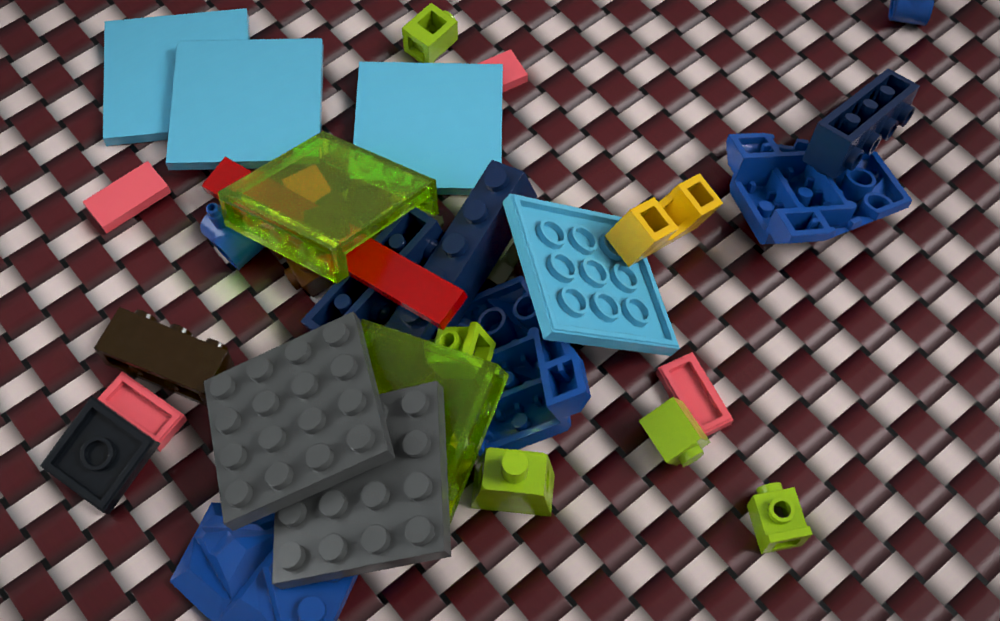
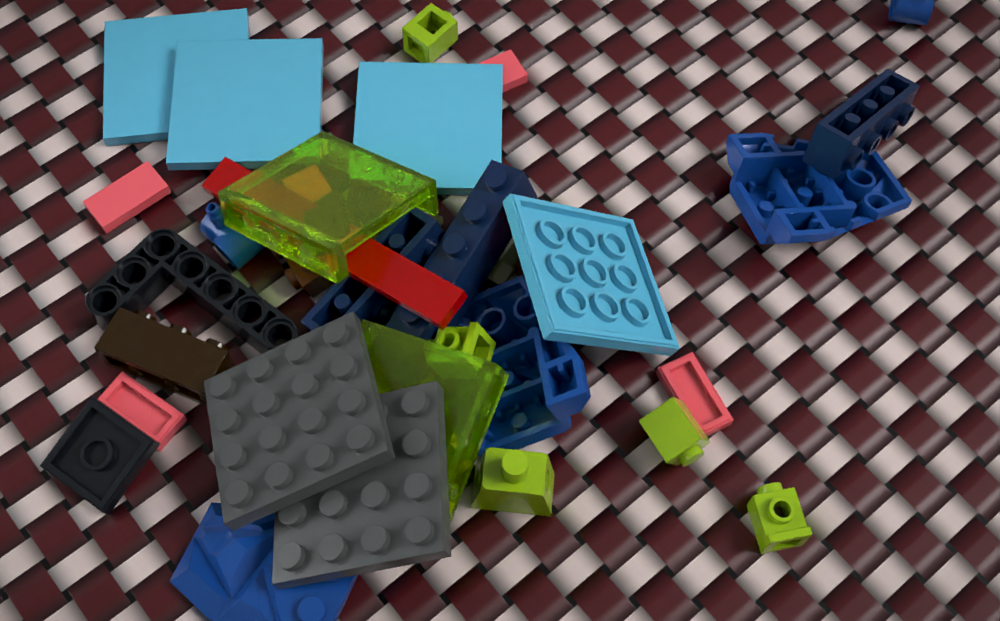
yellow arch [605,173,723,267] -> none
none -> black beam [85,228,300,354]

